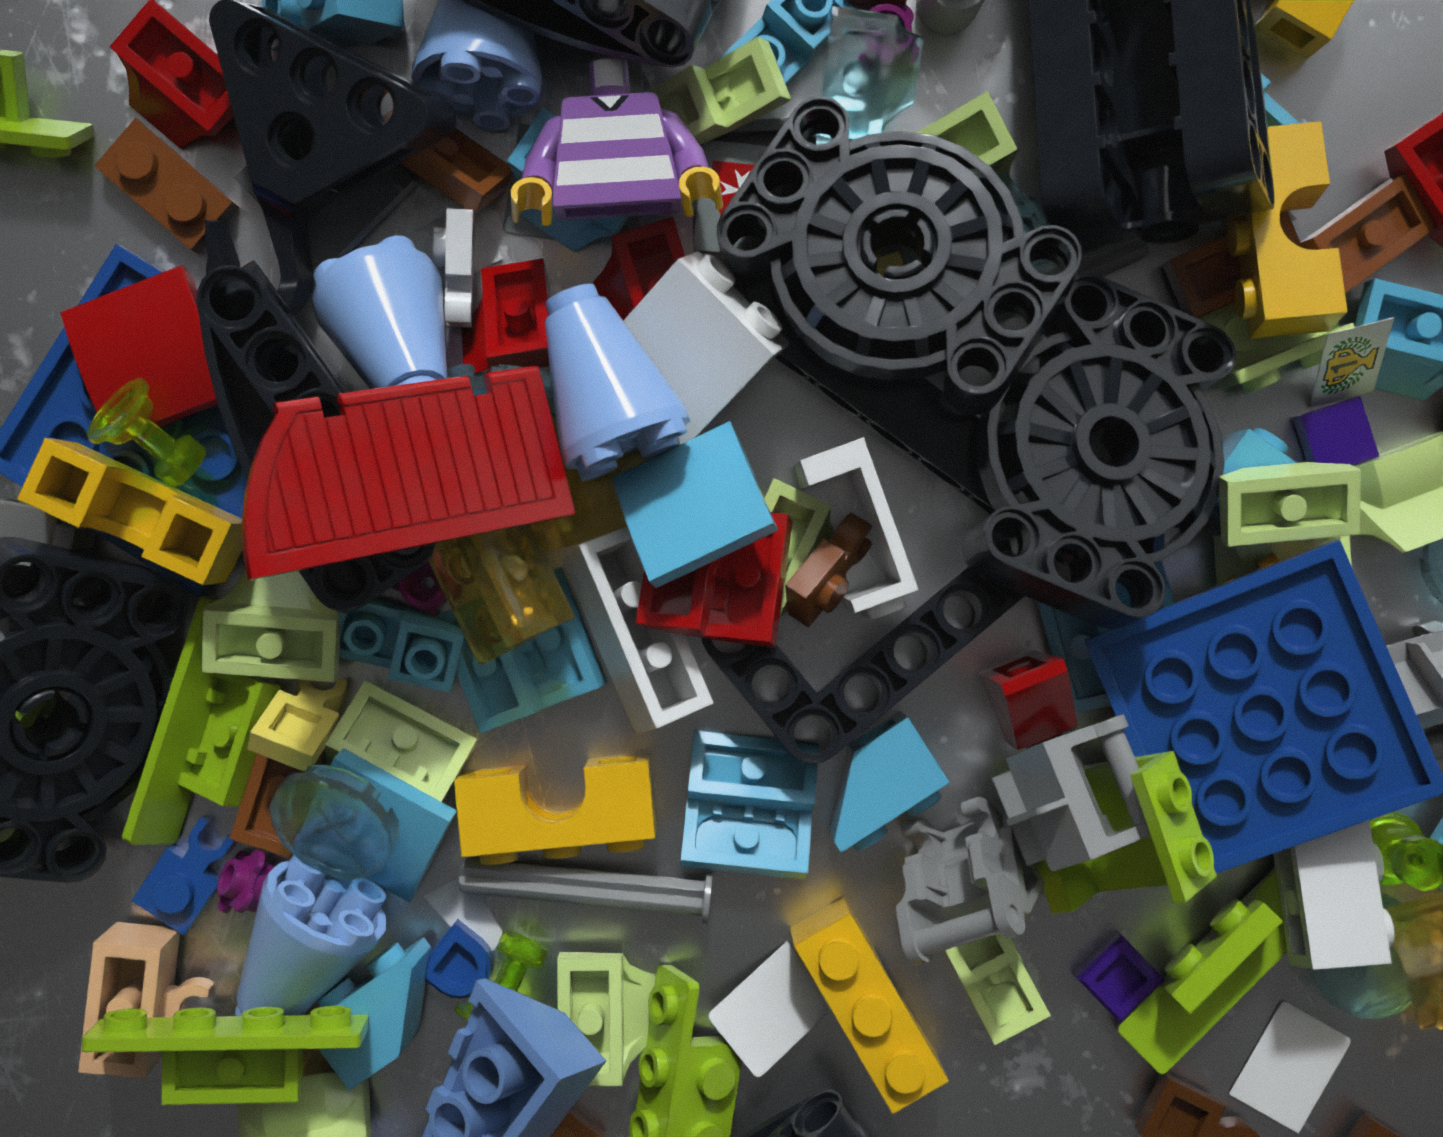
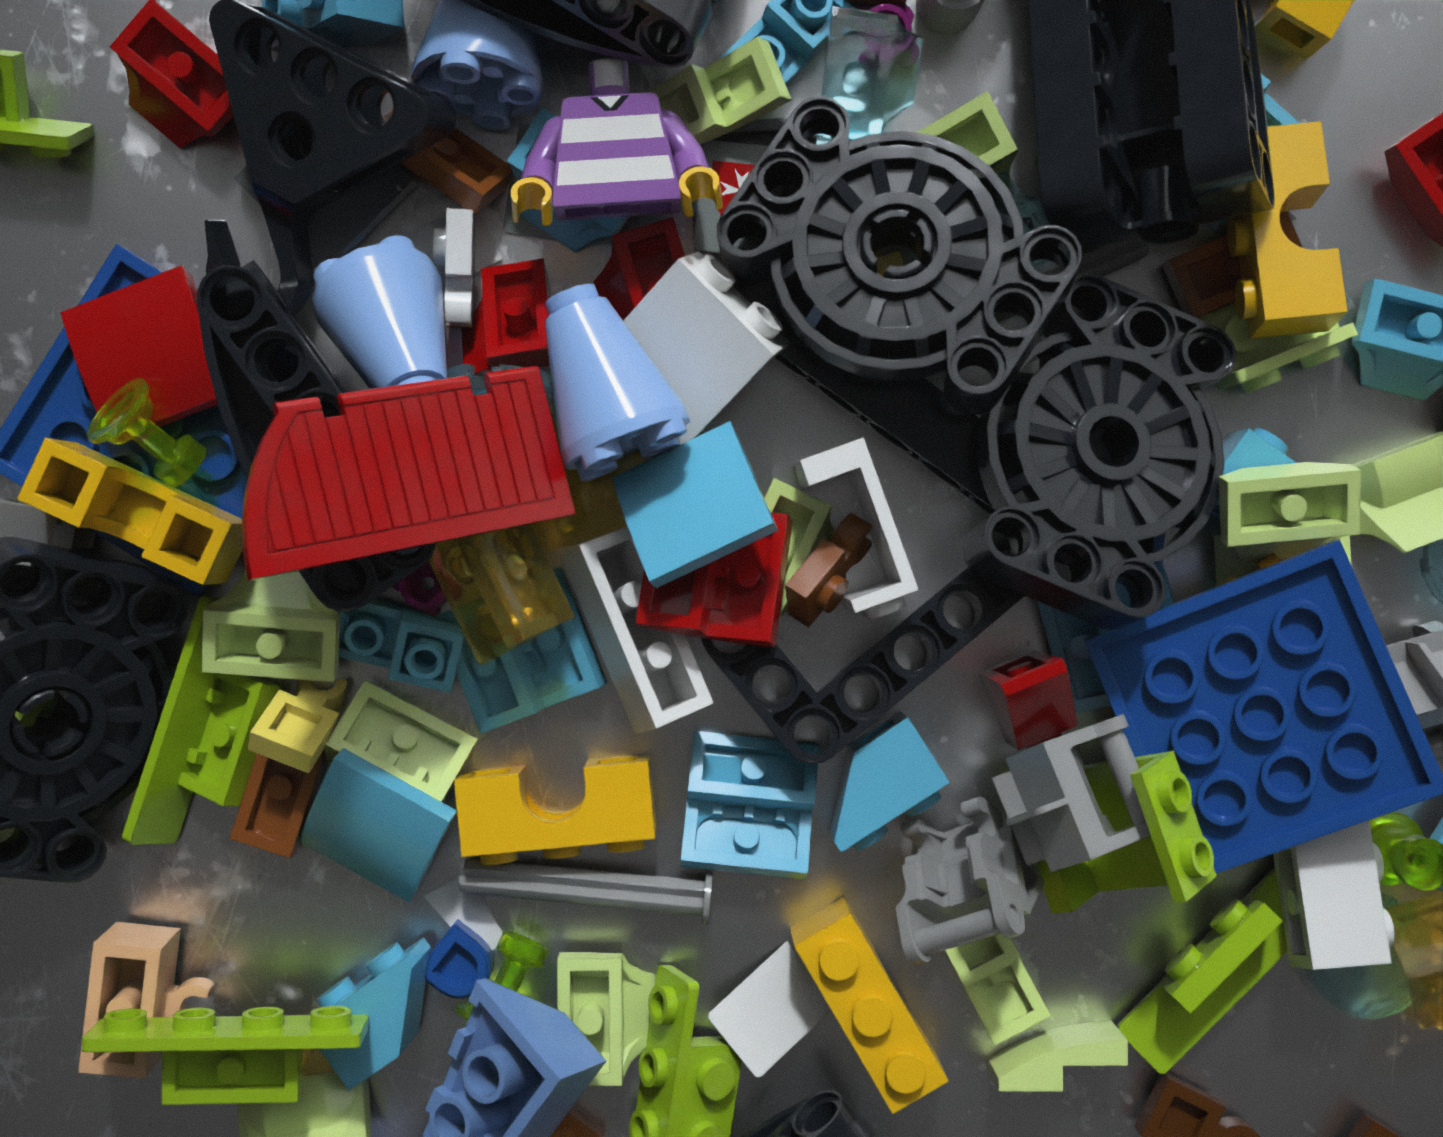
dark orange plate [94,118,239,254] -> none
blue plate [131,813,238,936] -> none
magenta plate [217,849,274,913] -> none
light blue cone [235,849,386,1016] -> none
clear light blue tile [269,765,400,879] -> none
dark purple tile [1071,930,1165,1023] -> none
white sticker [1229,1002,1351,1134] -> none
dark purple tile [1292,396,1379,465] -> none
dark orange plate [1298,173,1437,294] -> none
white sticker [1310,317,1394,408] -> none
none -> yellowish green slope [987,1021,1128,1092]

